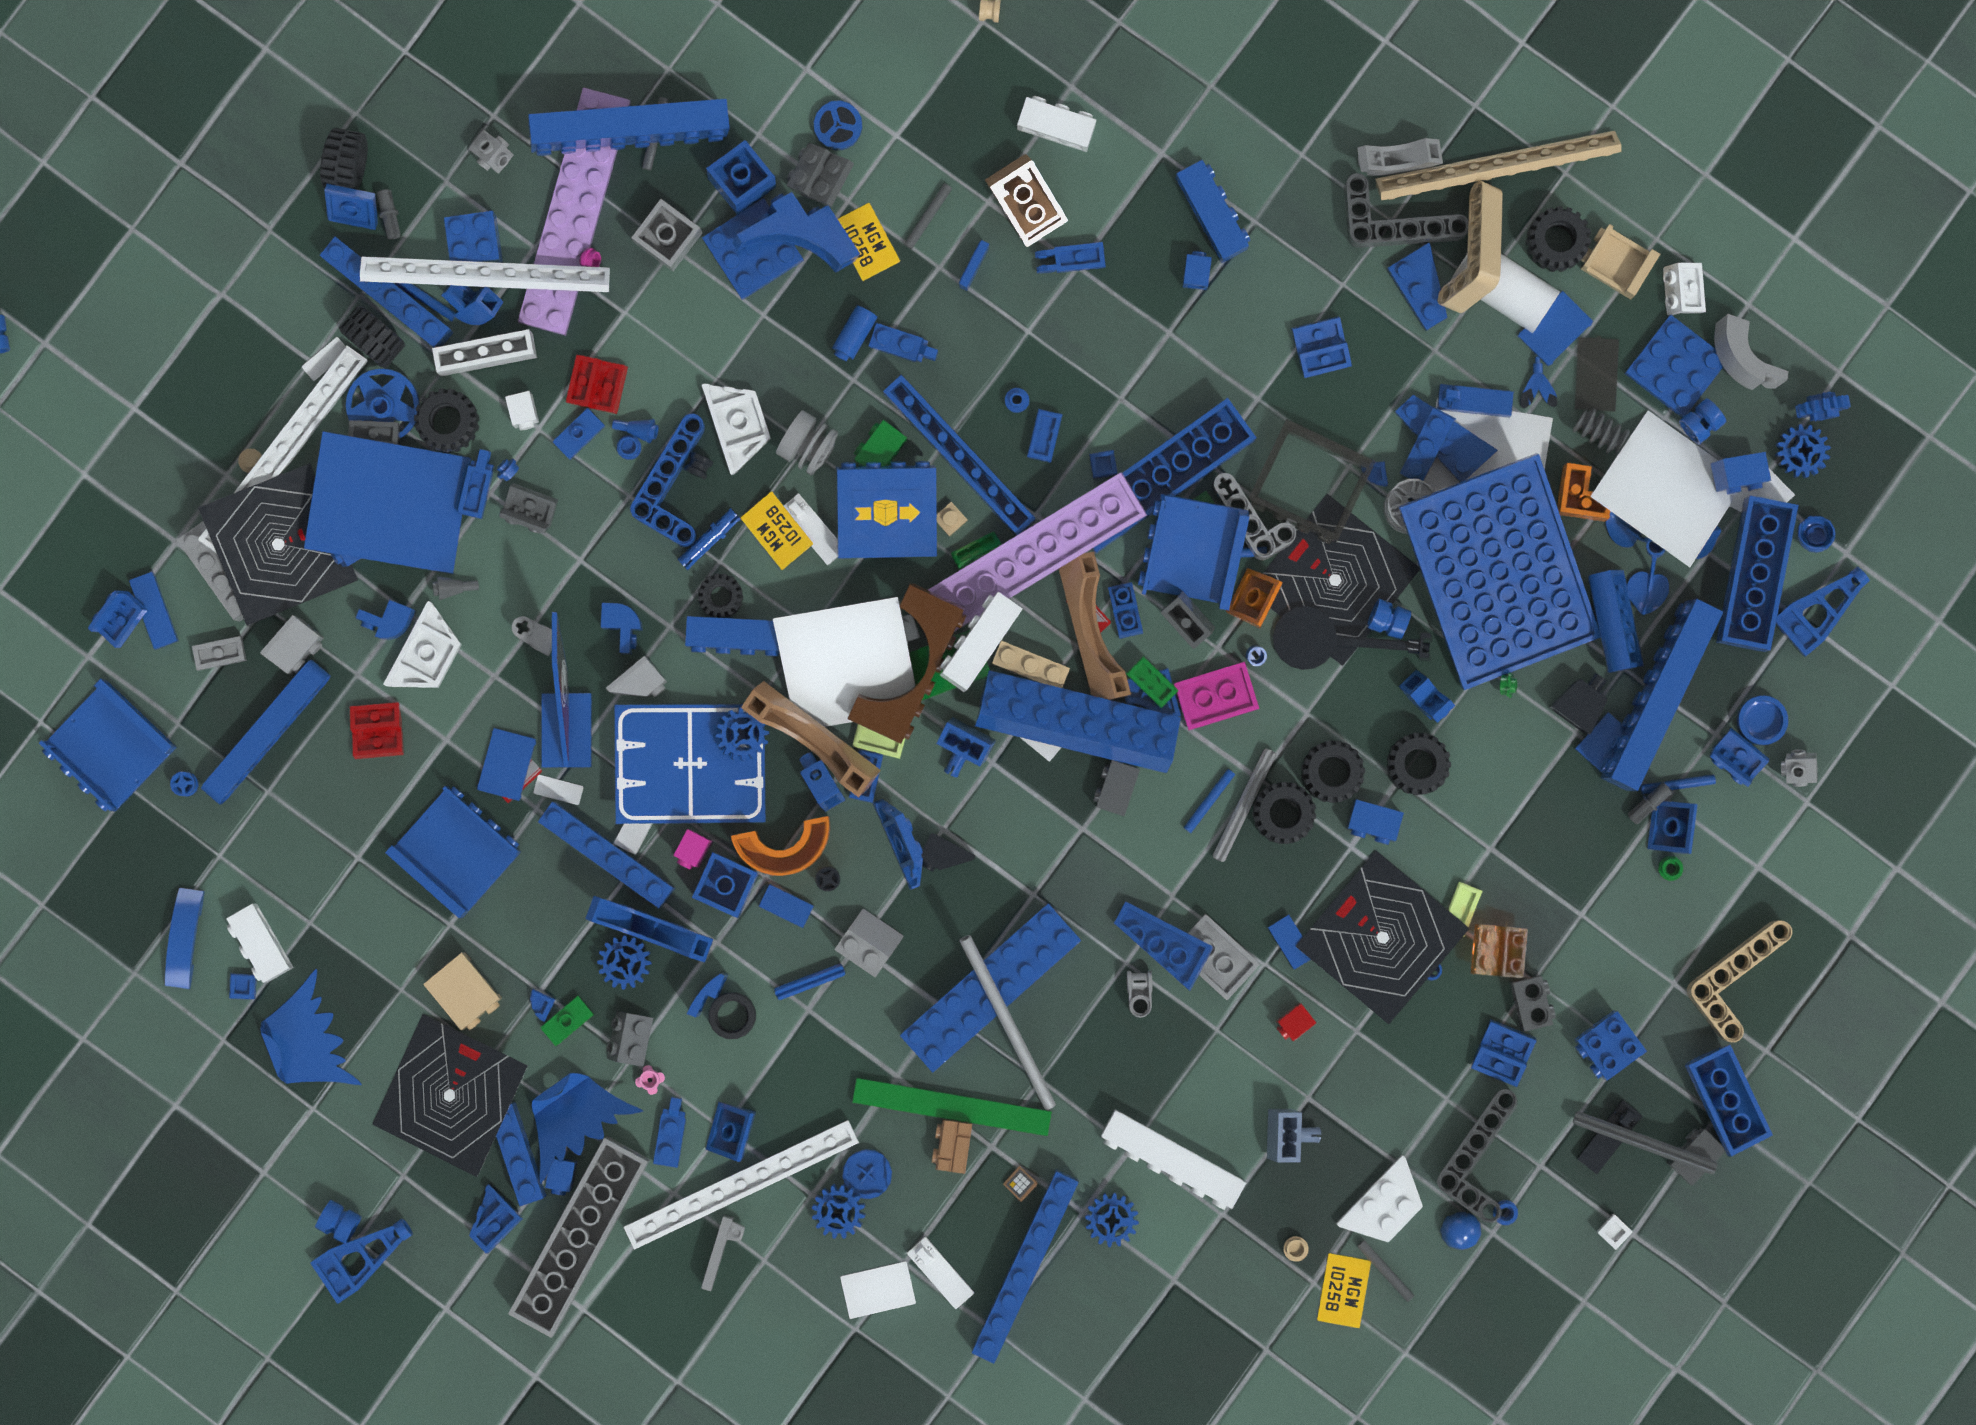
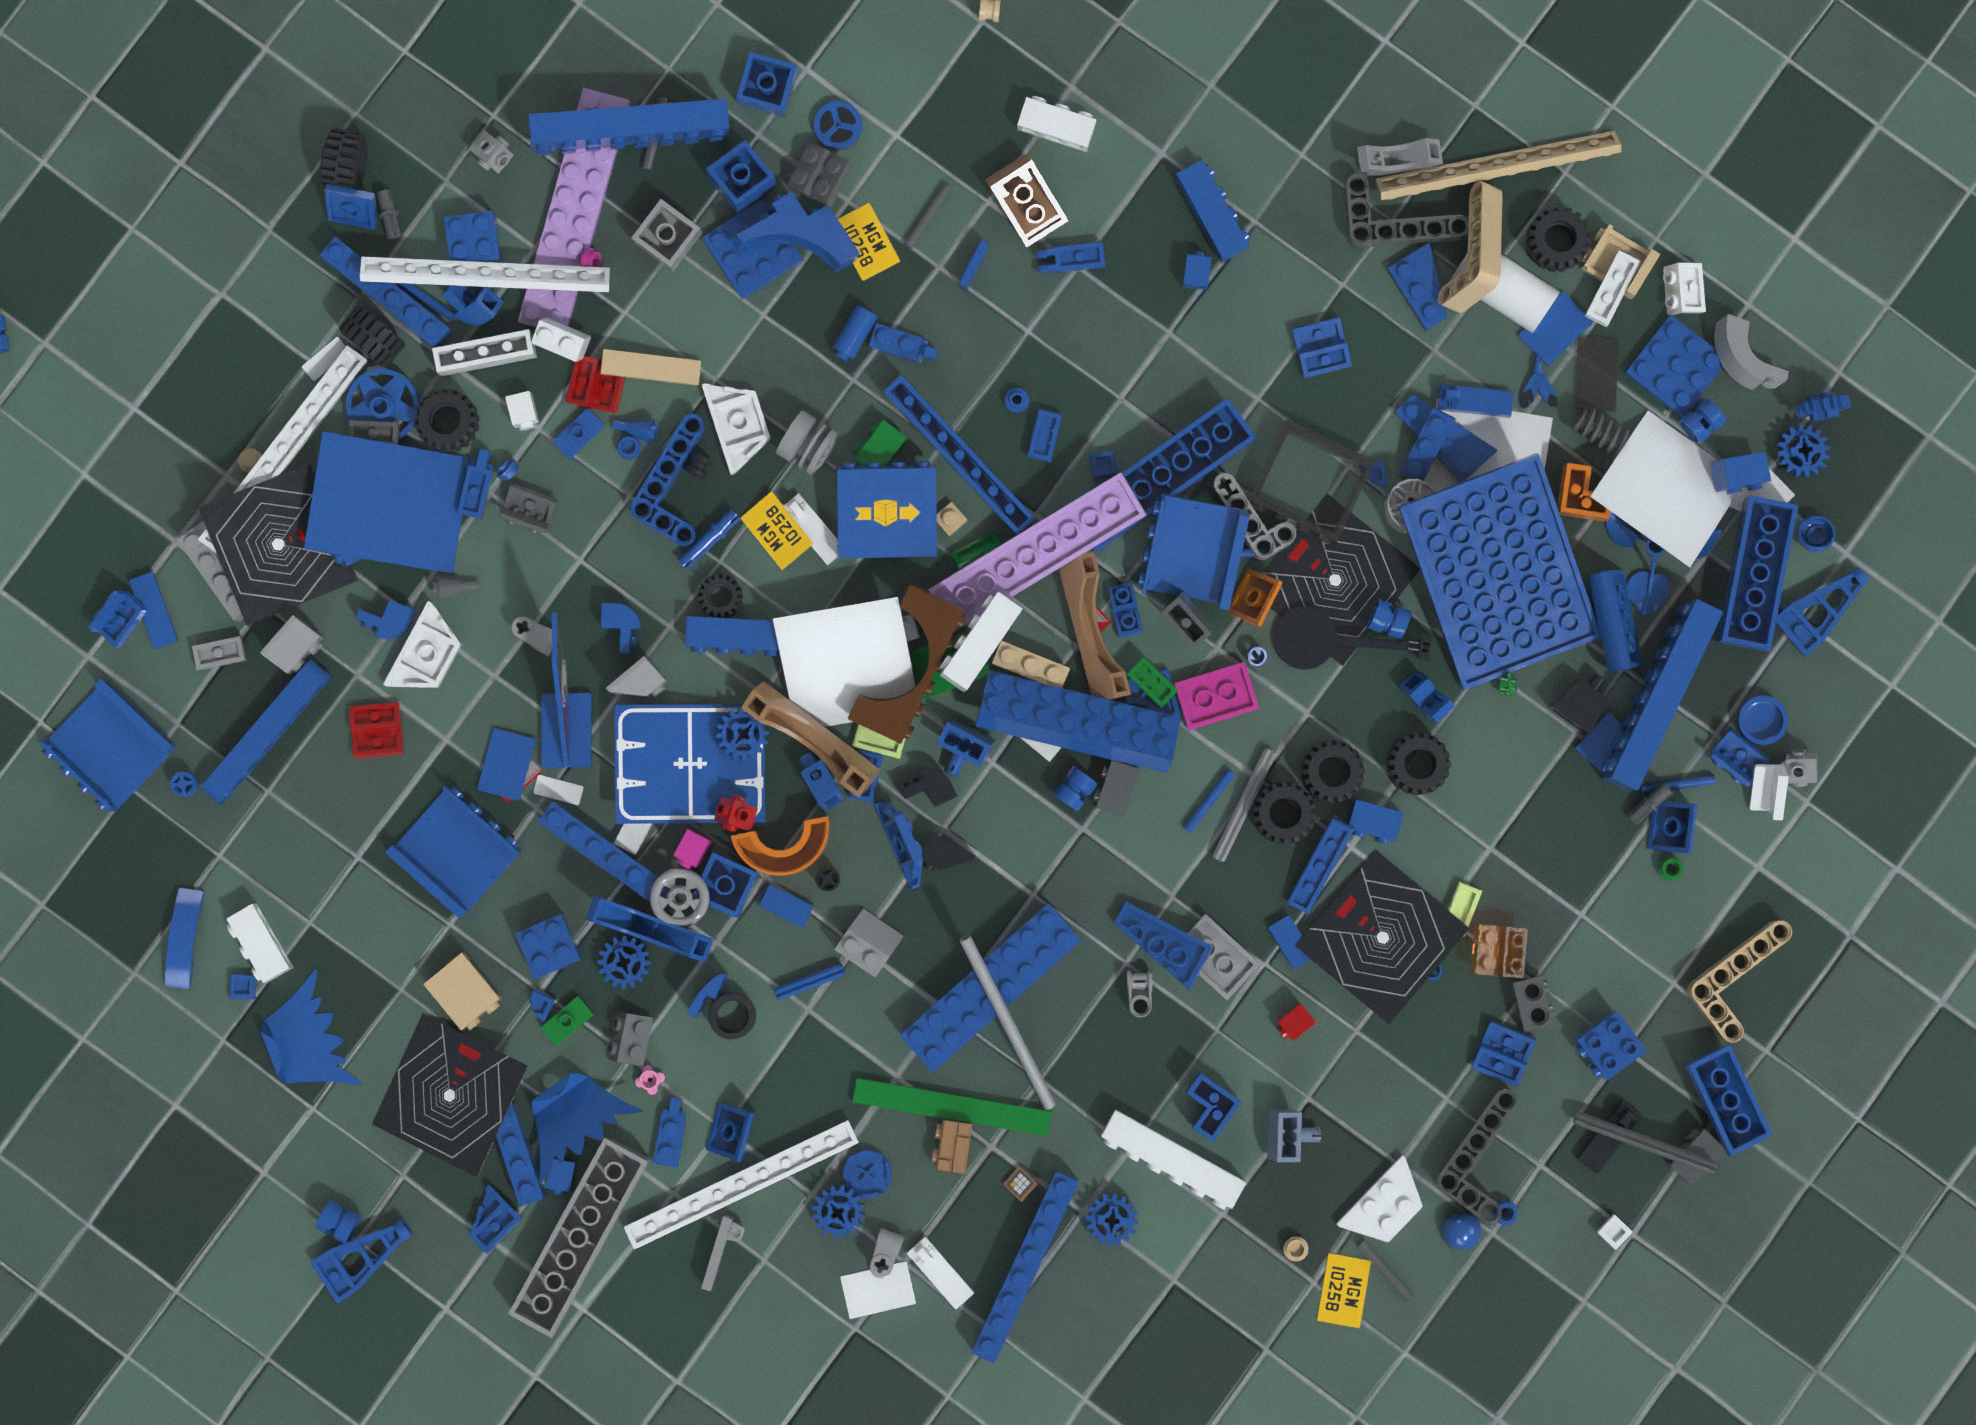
none -> blue brick [515,914,583,979]
none -> white brick [531,317,591,362]
none -> tan tile [600,349,701,386]
none -> light grey plate [650,868,709,928]
none -> red brick [714,795,758,833]
none -> blue brick [736,52,799,118]
none -> light grey piece [870,1228,904,1278]
none -> black brick [900,768,958,807]
none -> blue wheel [1052,766,1098,812]
none -> blue brick [1185,1072,1242,1143]
none -> blue tile [1286,816,1355,914]
none -> white hinge [1585,250,1641,327]
none -> white panel [1749,764,1789,820]

